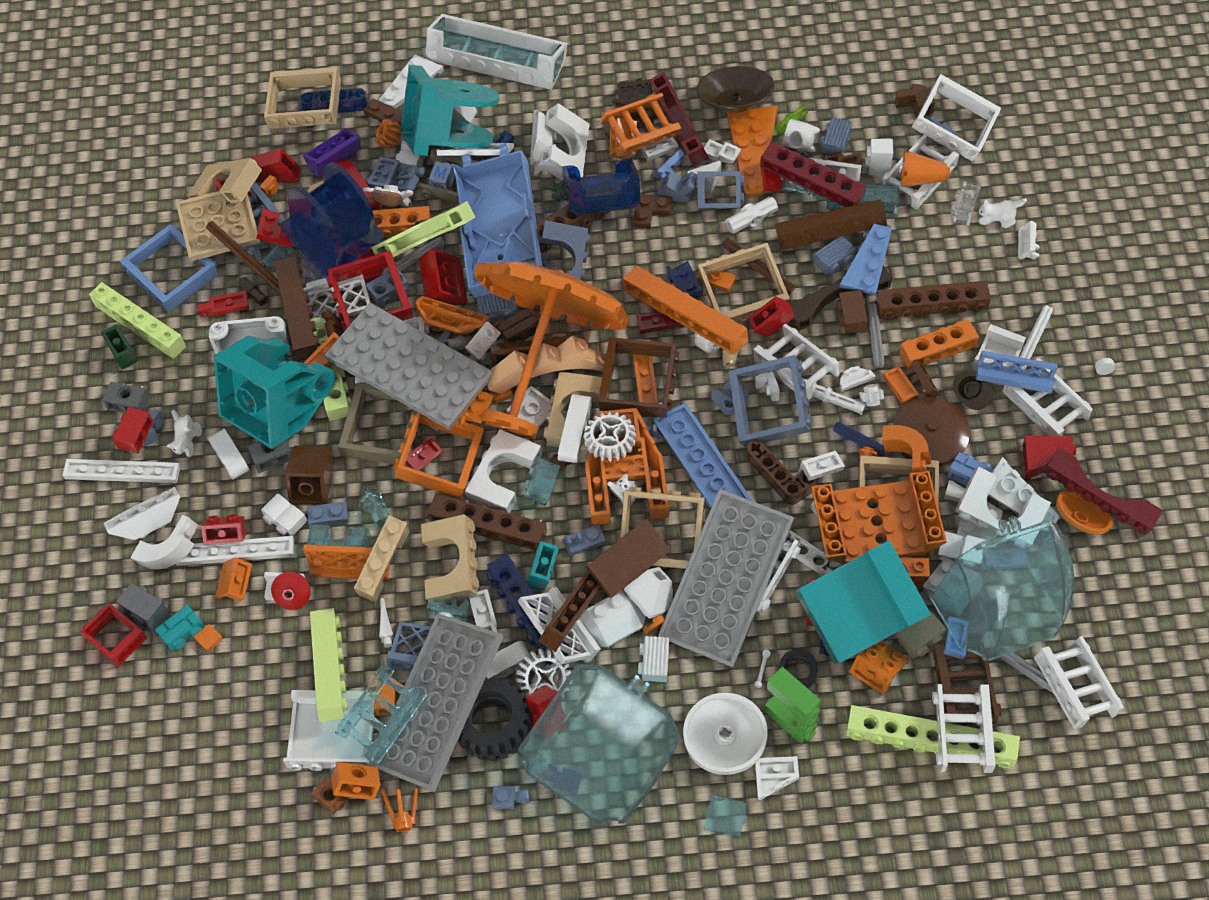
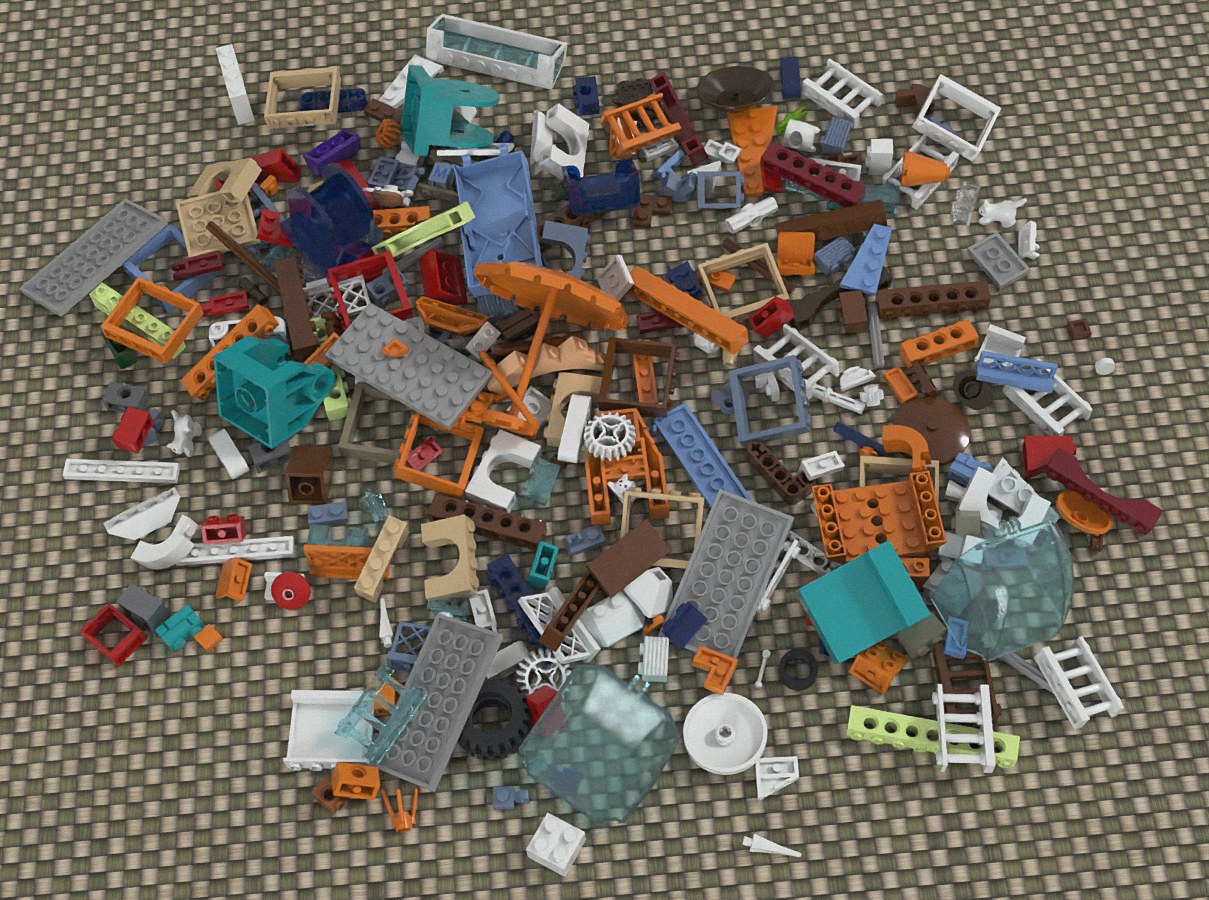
white brick [261,494,307,536] -> none
yellowish green brick [310,608,348,722] -> none
clear light blue piece [704,795,748,838] -> none
bright green arch [764,667,821,745] -> none
white axle [1020,305,1053,369] -> none
none -> light grey plate [19,198,168,316]
none -> orange window [101,277,204,364]
none -> dark red hinge [171,251,224,281]
none -> orange brick [181,304,279,400]
none -> white arch [216,44,255,125]
none -> orange tile [382,338,409,357]
none -> orange bar [479,351,540,429]
none -> white brick [526,812,586,877]
none -> clear blue brick [573,76,600,116]
none -> white tile [596,255,634,301]
none -> clear blue bracket [661,601,708,650]
none -> orange plate [692,645,738,695]
none -> white piece [742,834,801,857]
none -> orange bracket [776,232,815,276]
none -> clear blue beam [780,57,801,99]
none -> white fence [802,58,882,129]
none -> dark tan brick [951,510,981,536]
none -> light grey plate [967,232,1031,290]
none -> reddish brown tile [1067,318,1092,340]
none -> reddish brown bush [1090,534,1103,552]

